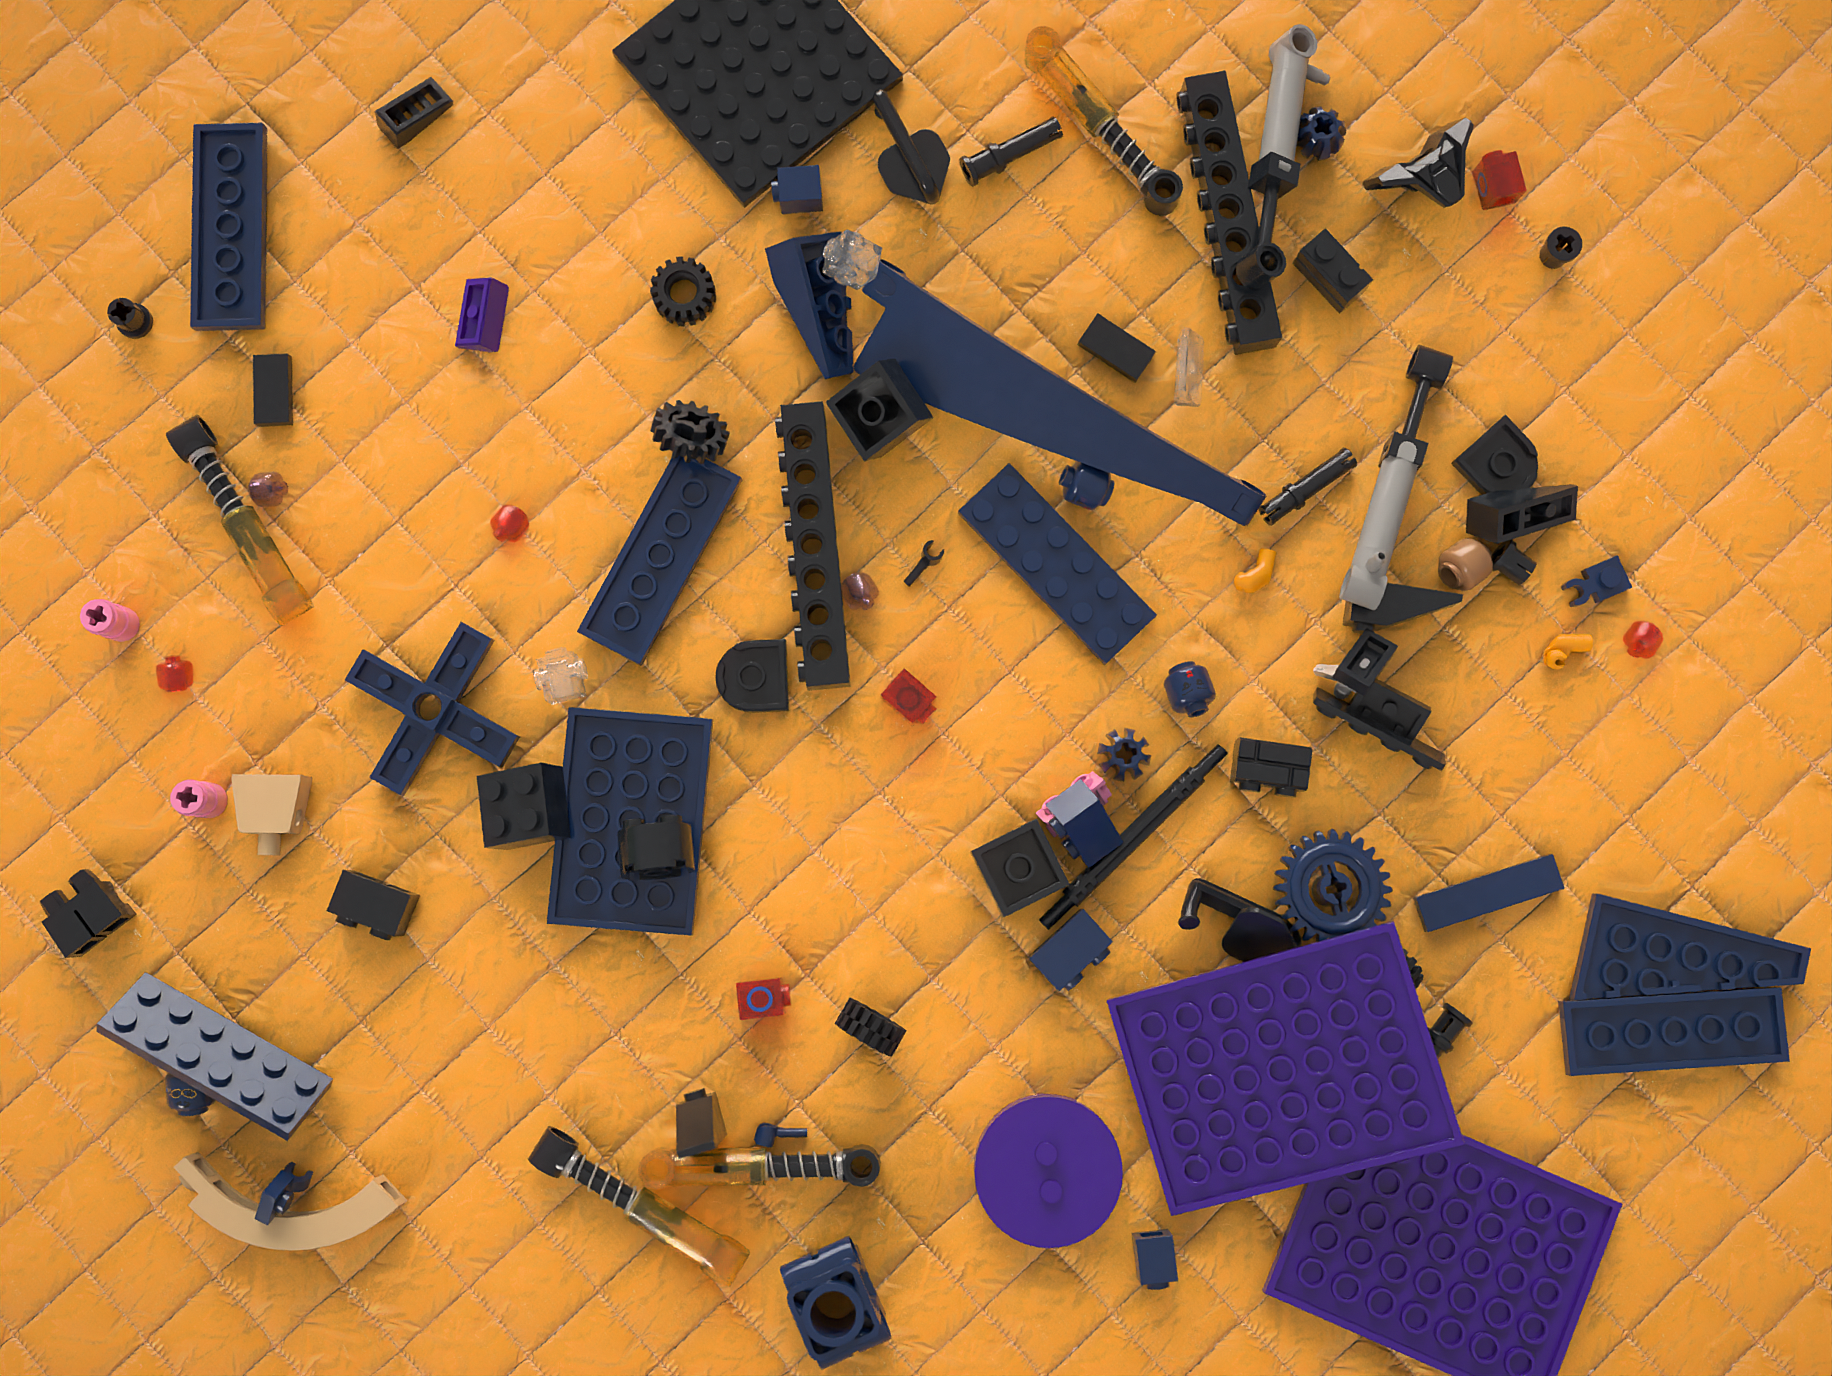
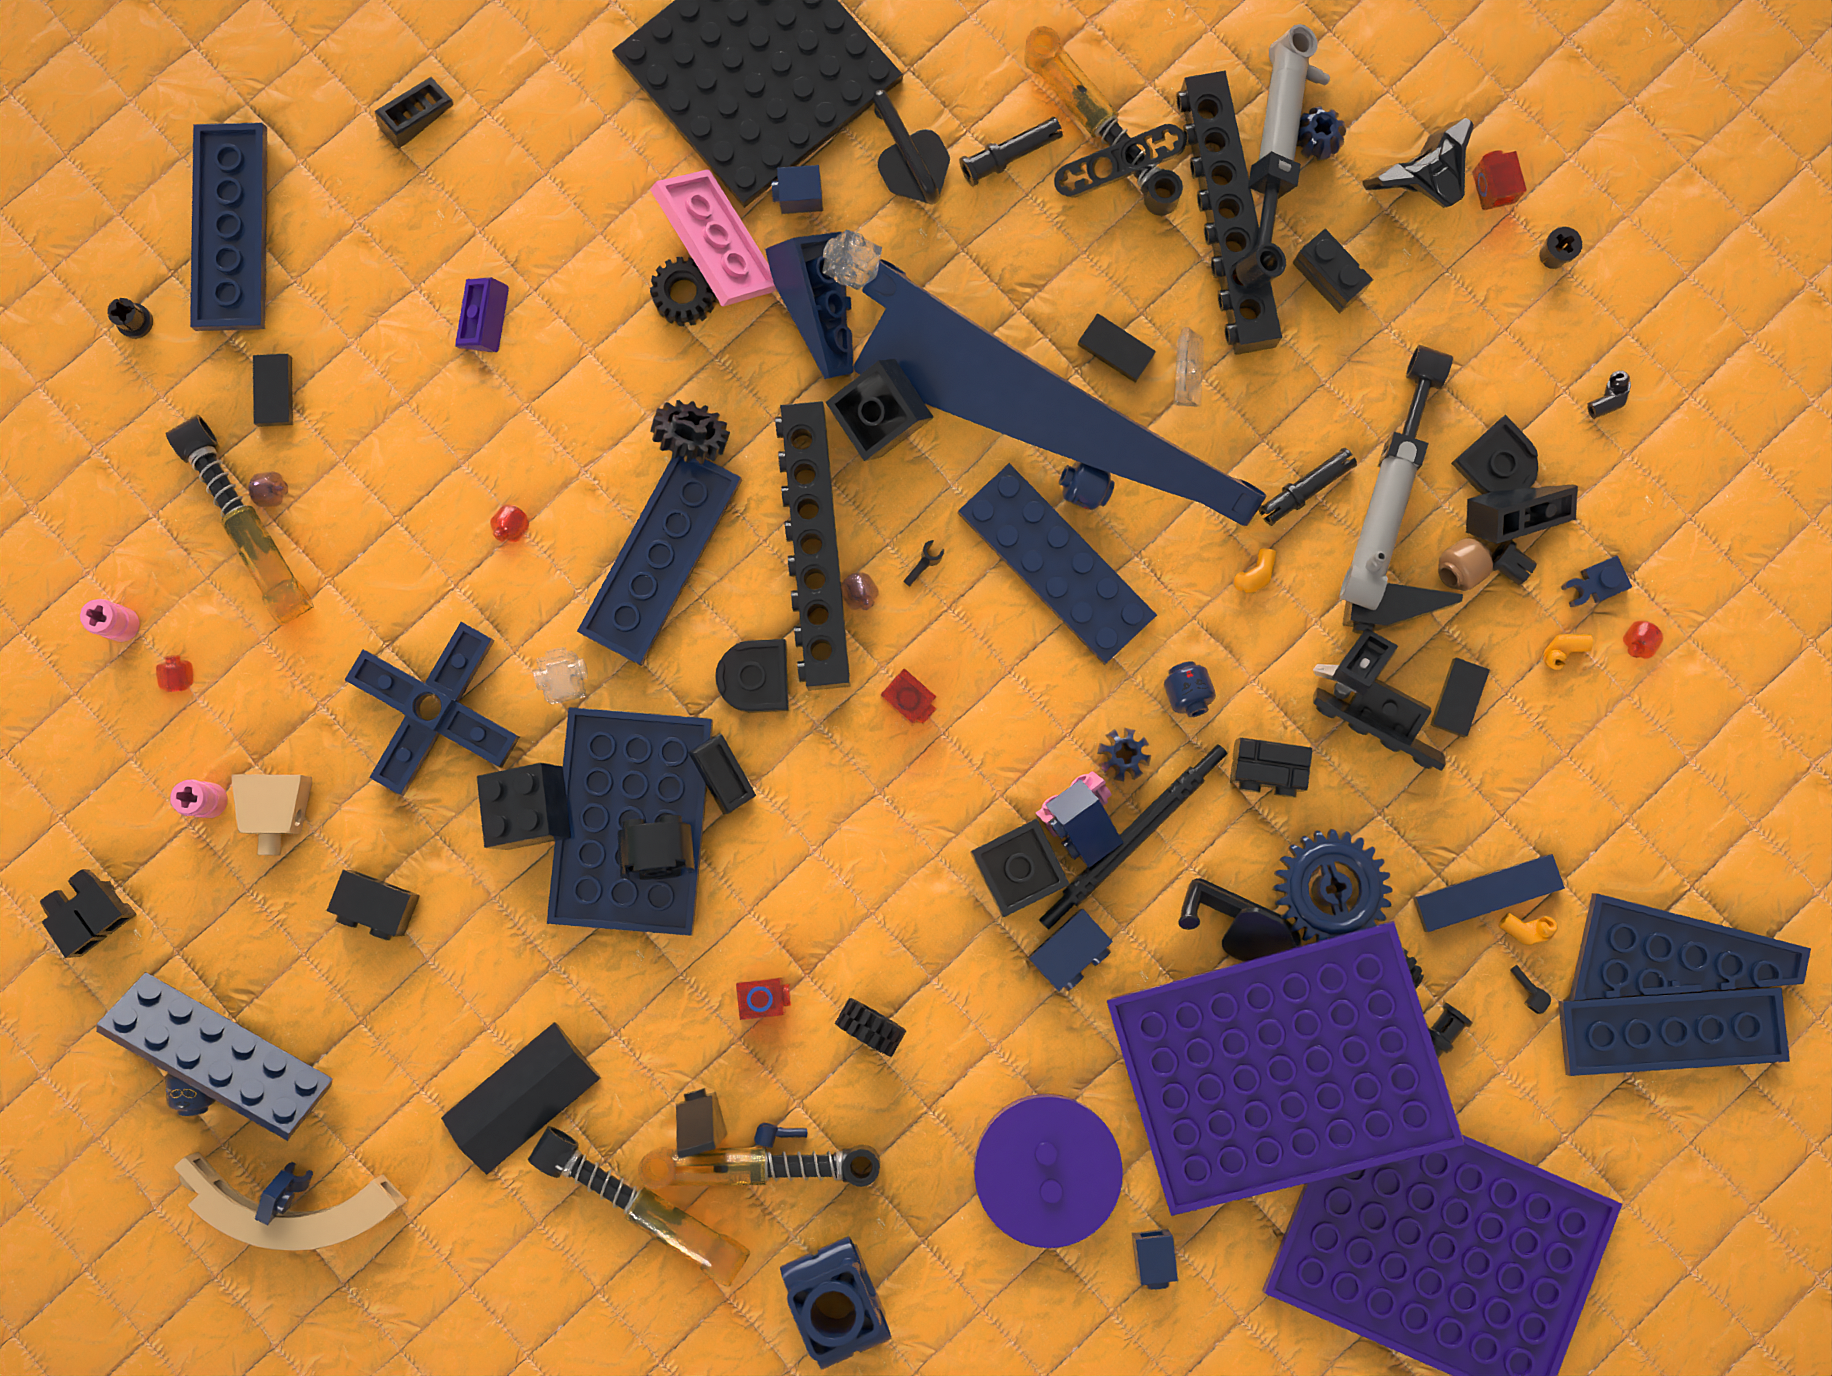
none -> black slope [441,1022,601,1175]
none -> bright pink plate [650,169,776,307]
none -> black tile [688,733,757,814]
none -> black beam [1054,124,1187,198]
none -> black tile [1430,657,1490,737]
none -> light orange arm [1498,912,1558,946]
none -> black hand [1510,965,1551,1014]
none -> black arm [1587,371,1631,419]

